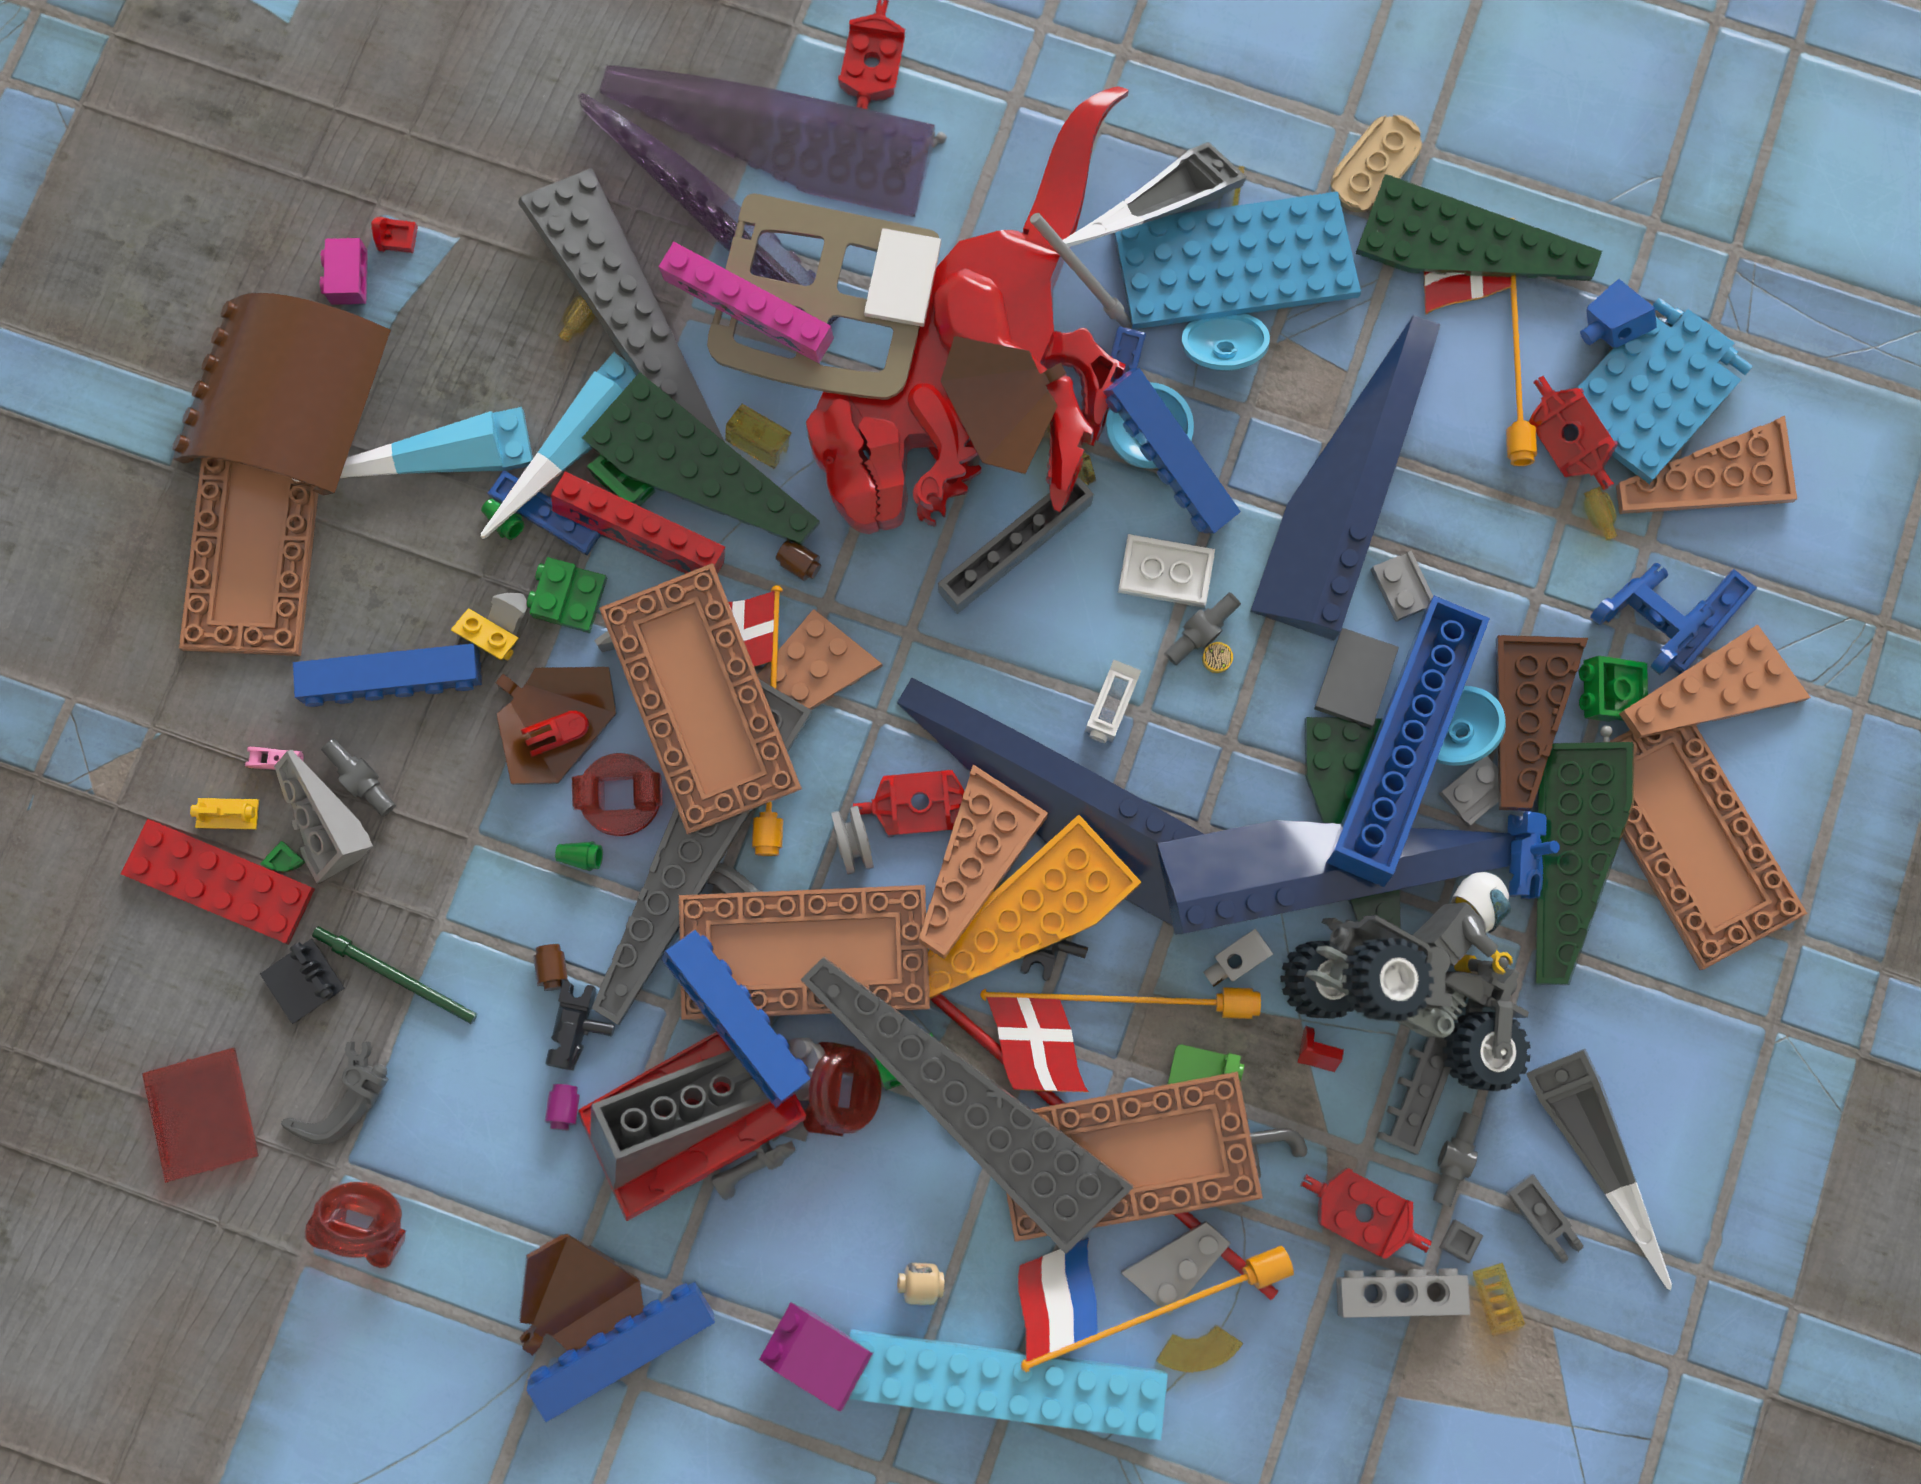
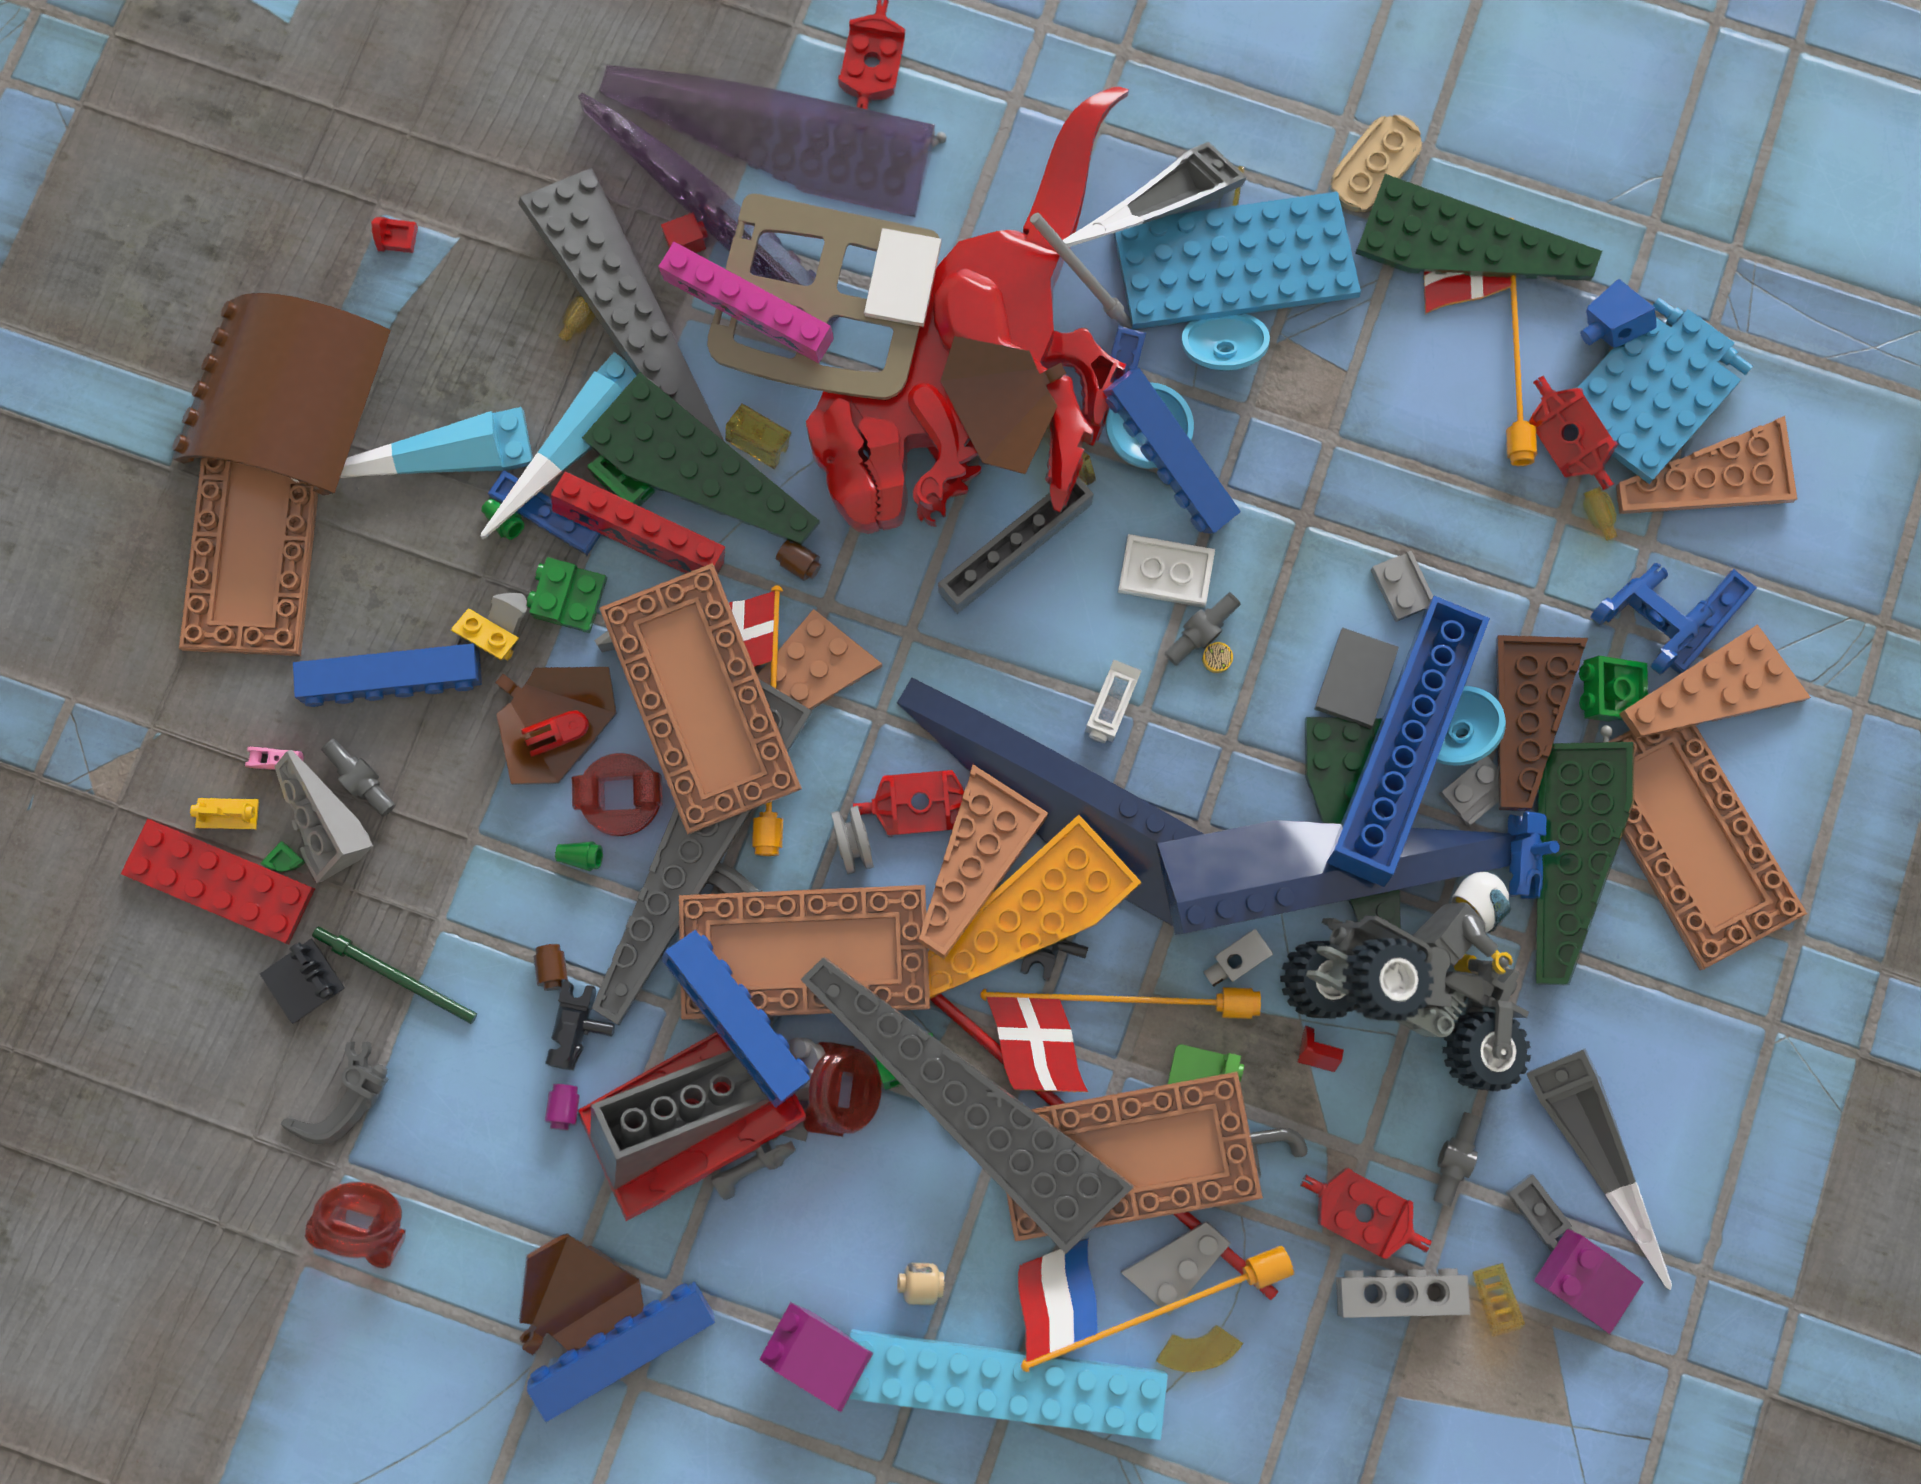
clear red piece [142,1048,259,1183] -> none
dark pink brick [320,238,367,305] -> none
dark blue wedge [1250,315,1441,641] -> none
dark grey hinge [1376,1037,1451,1155] -> none
dark grey tile [1439,1219,1484,1263] -> none
none -> red brick [661,212,708,253]
none -> magenta slope [1534,1228,1644,1334]

